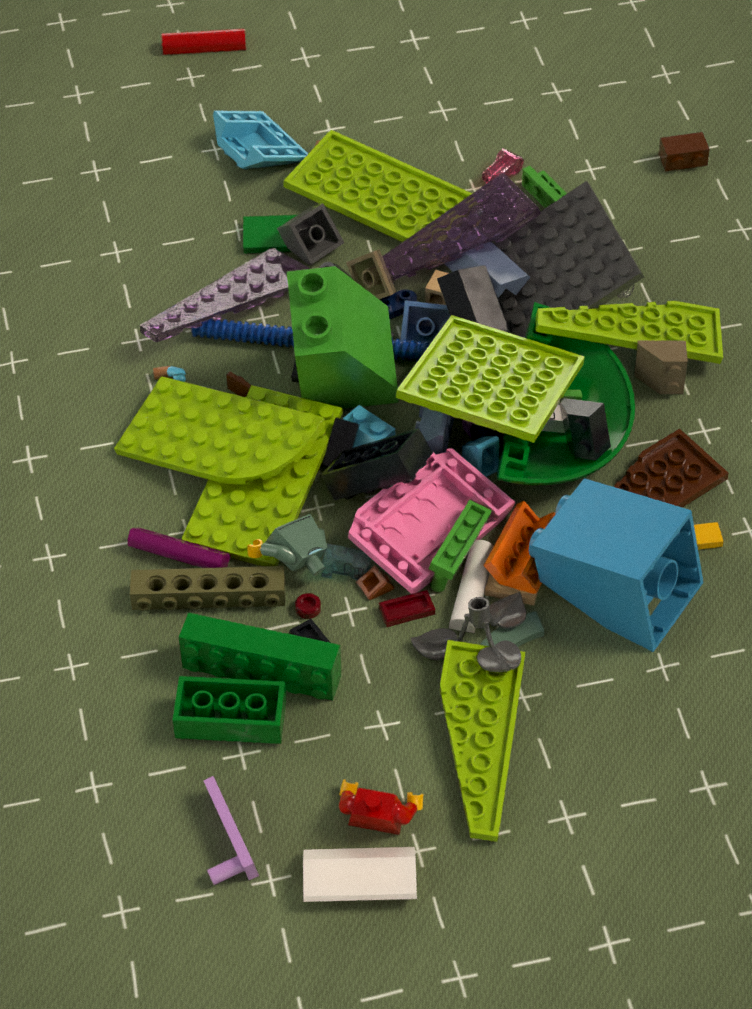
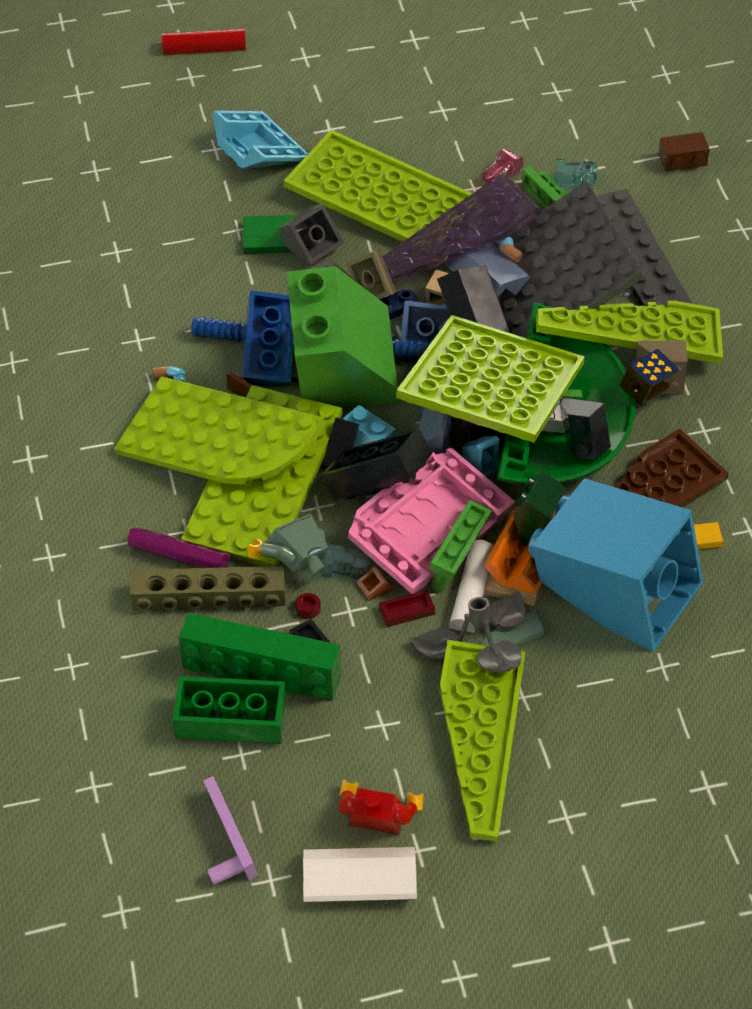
wing [140,248,310,343] -> none
none -> blue slope [242,291,294,386]
none -> medium nougat arm [498,236,523,263]
none -> dark green slope [513,470,566,546]
none -> clear light blue leg [555,159,598,188]
none -> dark grey plate [597,189,692,306]
none -> piece [620,349,678,406]

